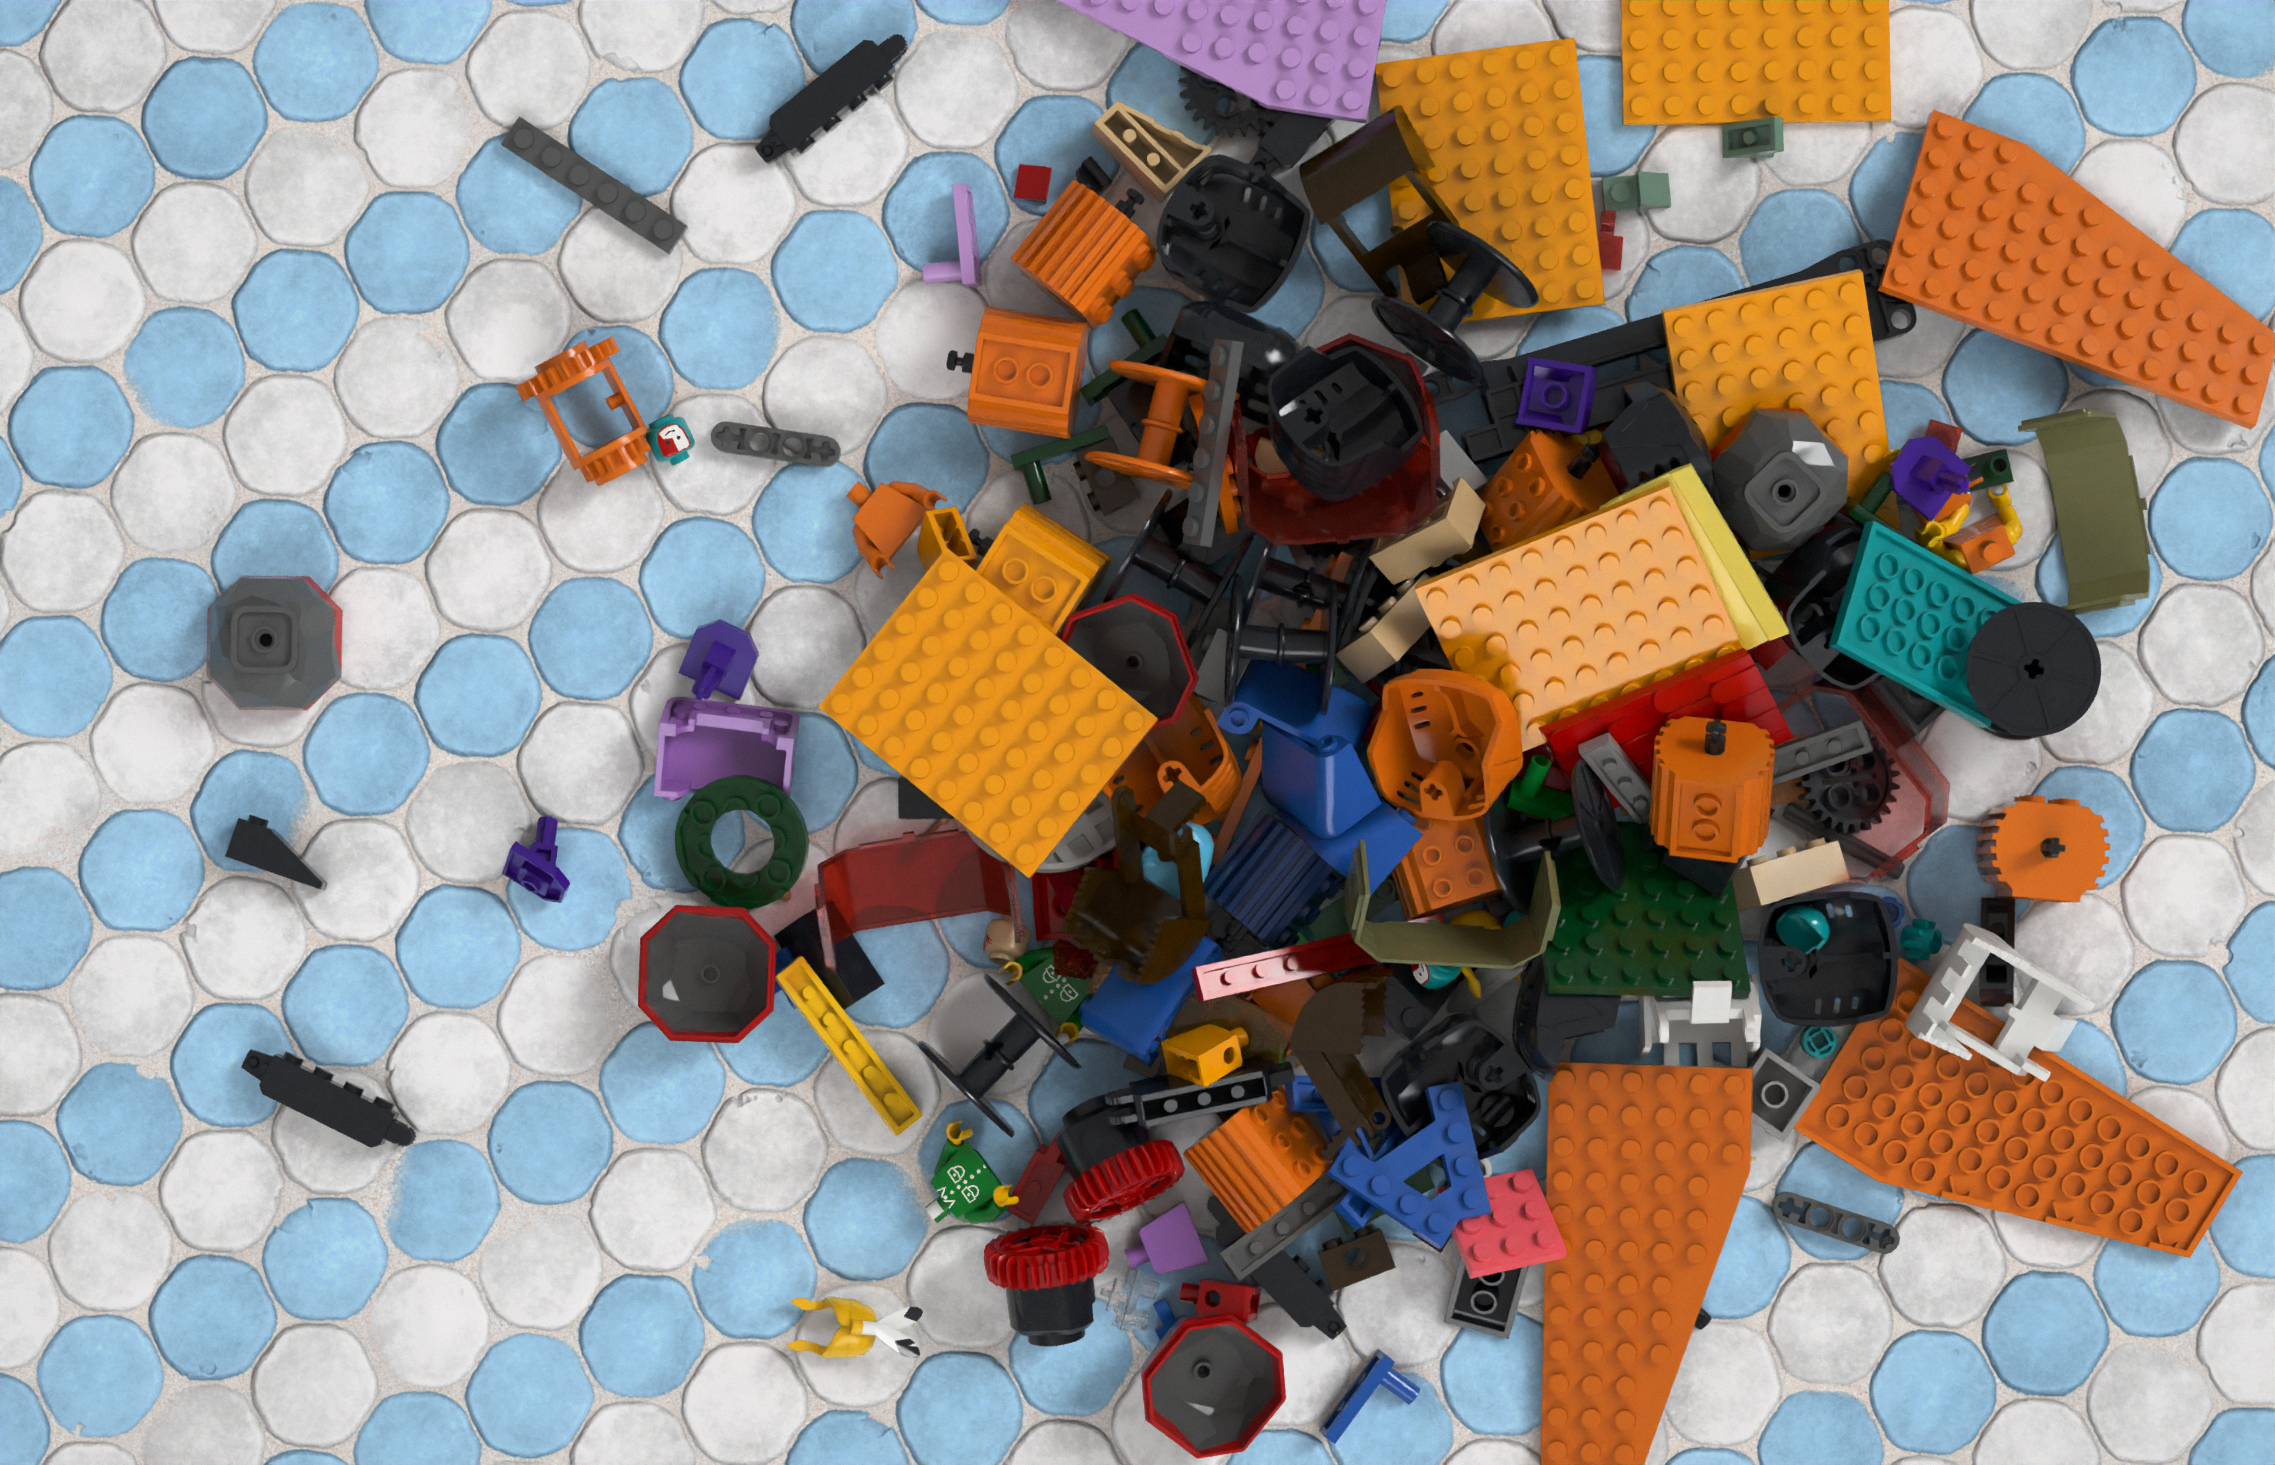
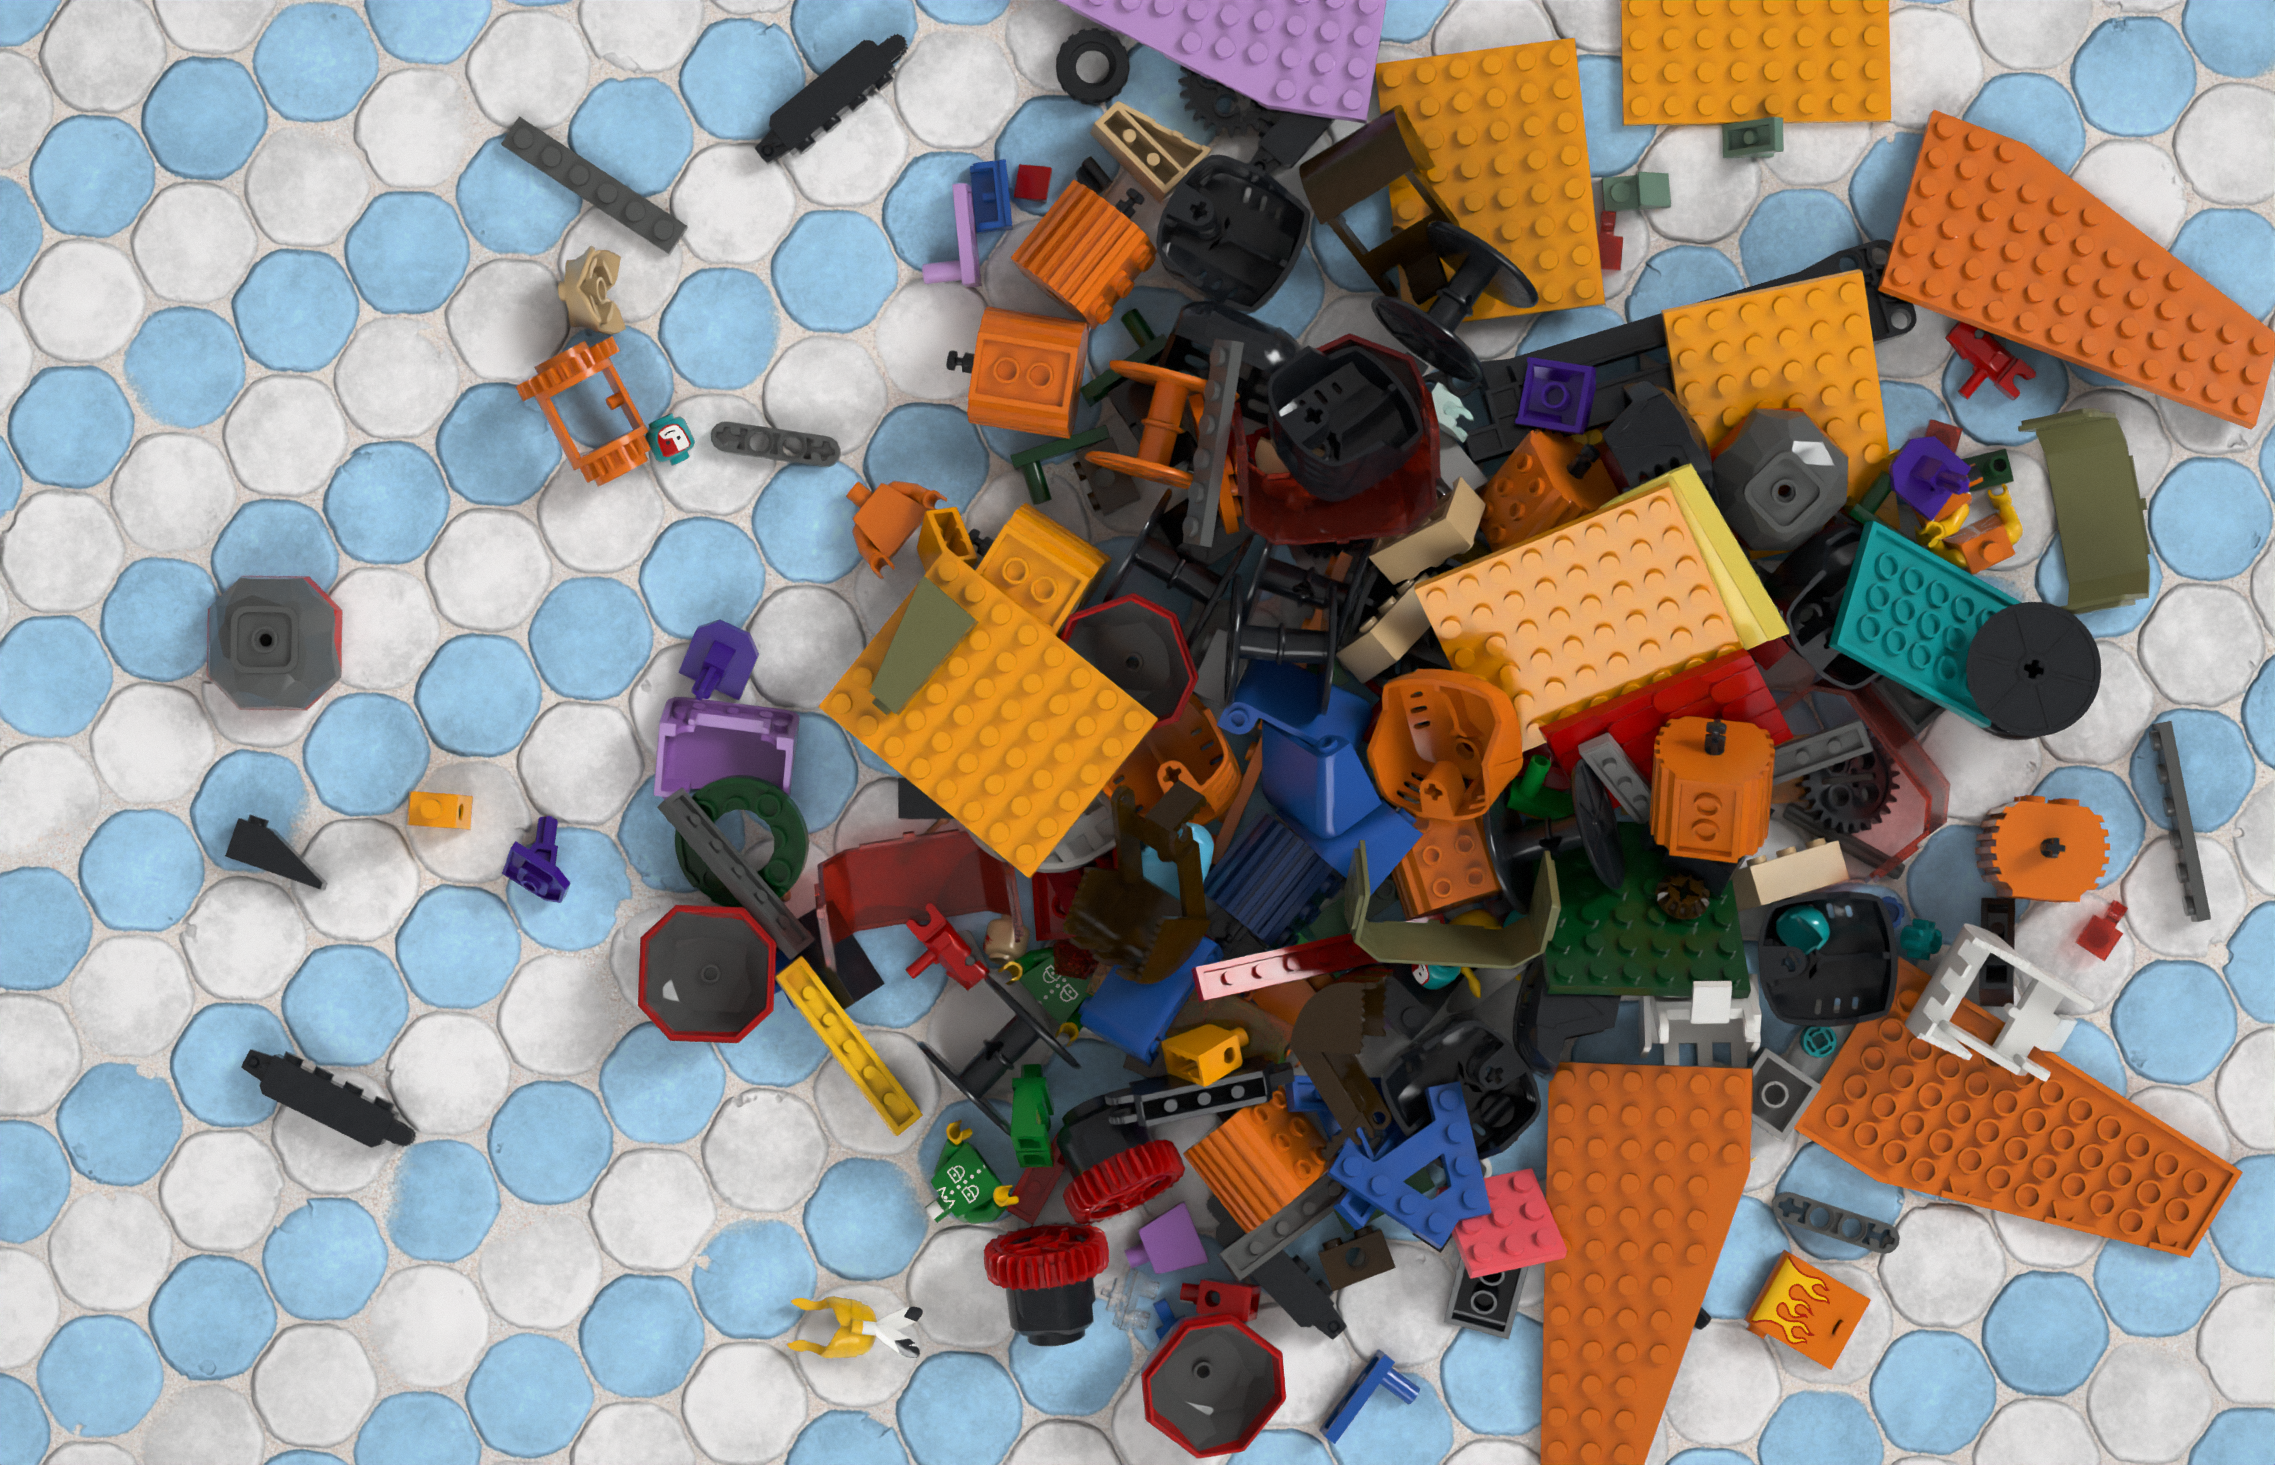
none -> light orange torso [406,791,473,830]
none -> tan brick [558,246,626,335]
none -> dark grey plate [657,787,815,960]
none -> olive slope [869,576,979,716]
none -> red piece [905,901,990,991]
none -> blue hinge [970,159,1013,234]
none -> green hips [1010,1064,1055,1168]
none -> black tyre [1056,28,1129,105]
none -> light aqua hinge [1420,382,1474,443]
none -> dark brown gear [1656,871,1710,919]
none -> orange door [1744,1250,1871,1370]
none -> red piece [1945,321,2036,400]
none -> clear red plate [2075,900,2128,962]
none -> dark grey plate [2149,721,2211,922]

